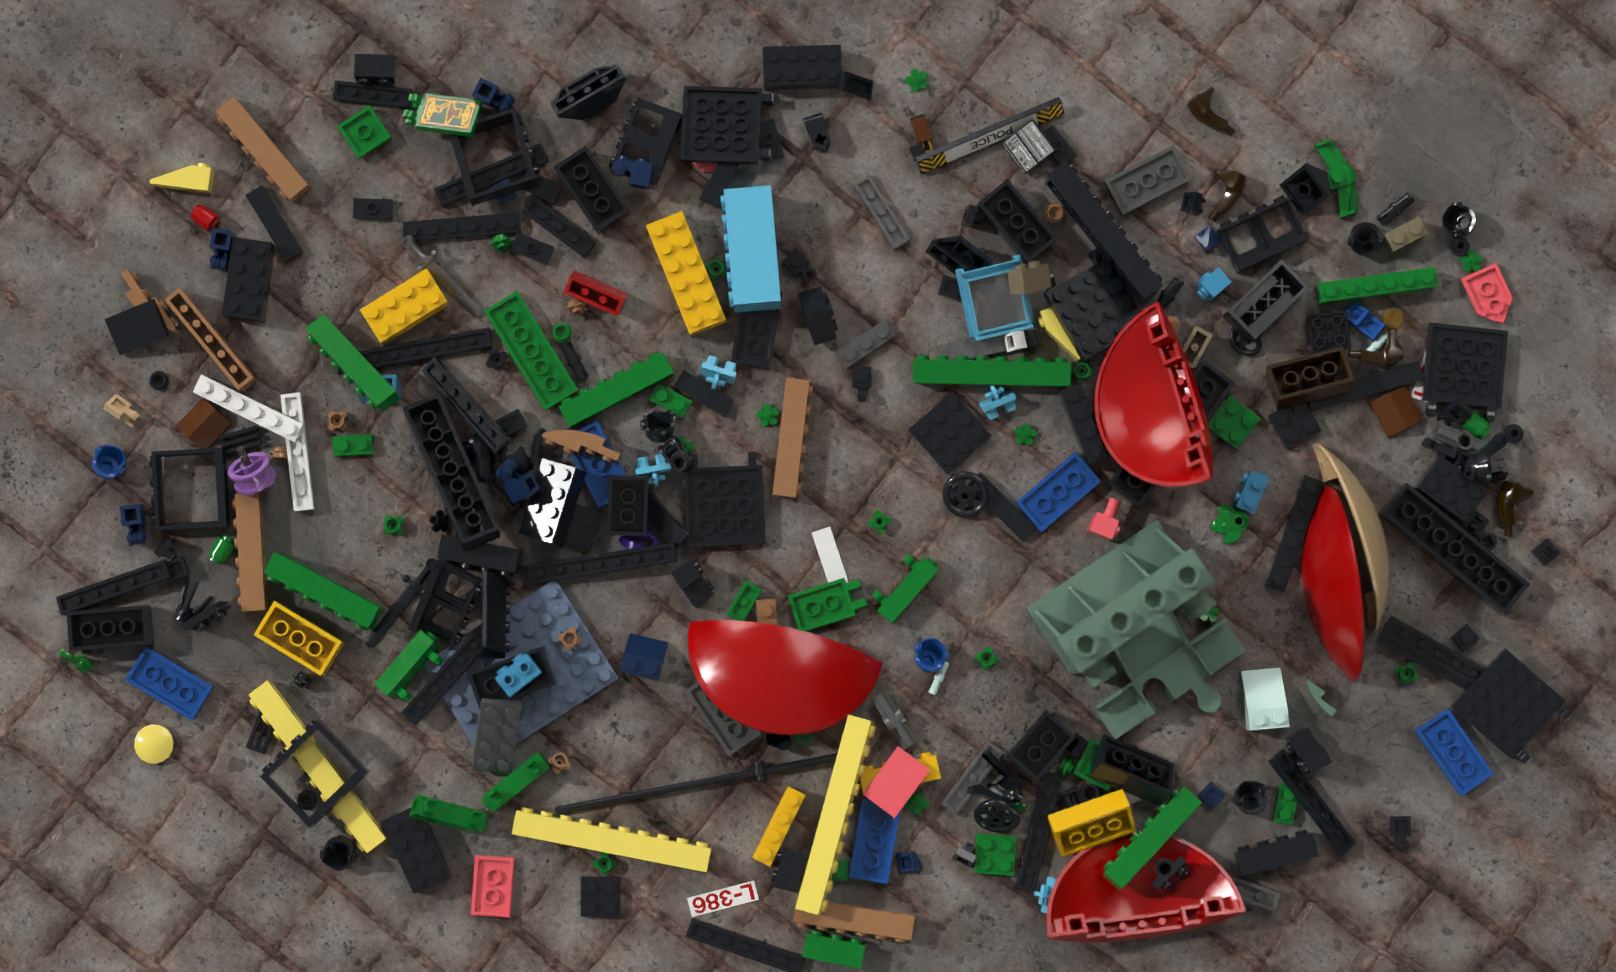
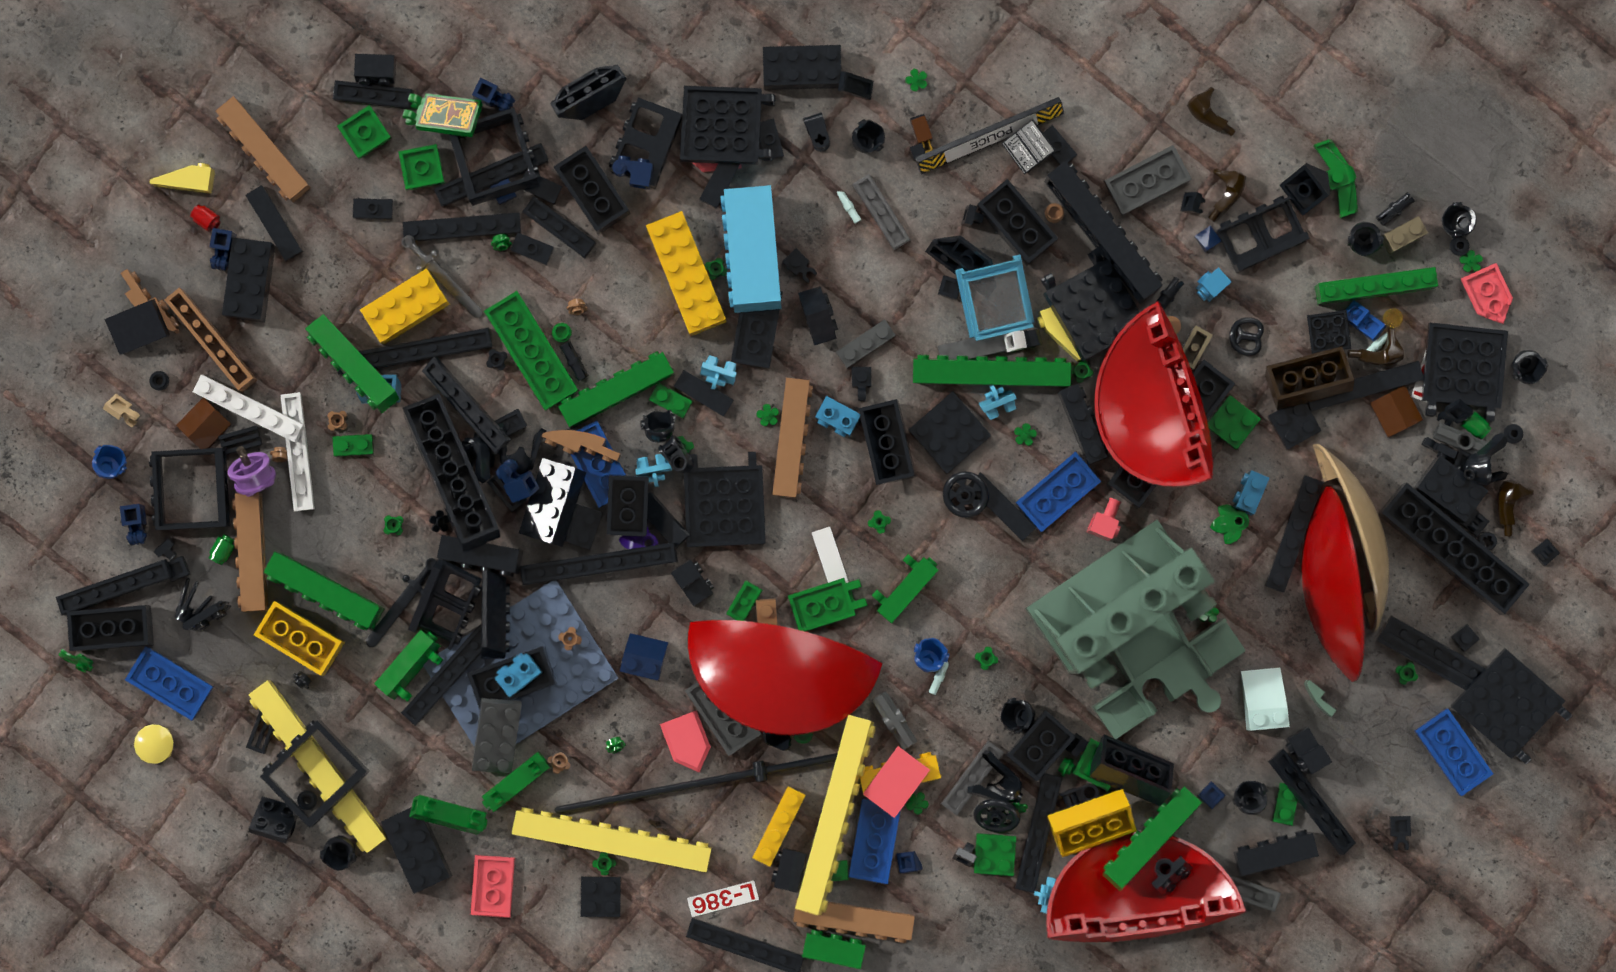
red brick [563,270,628,316] -> none
dark tan brick [1008,261,1051,294] -> none
black brick [1222,259,1309,344] -> none
none -> black plate [248,796,298,843]
none -> green plate [398,144,445,191]
none -> green plate [606,737,626,754]
none -> coral tile [660,710,711,773]
none -> dark azure brick [815,396,860,438]
none -> light aqua piece [837,191,861,224]
none -> black cap [852,119,885,154]
none -> black slope [858,399,916,485]
none -> black cap [1000,698,1036,734]
none -> black cap [1511,350,1548,384]

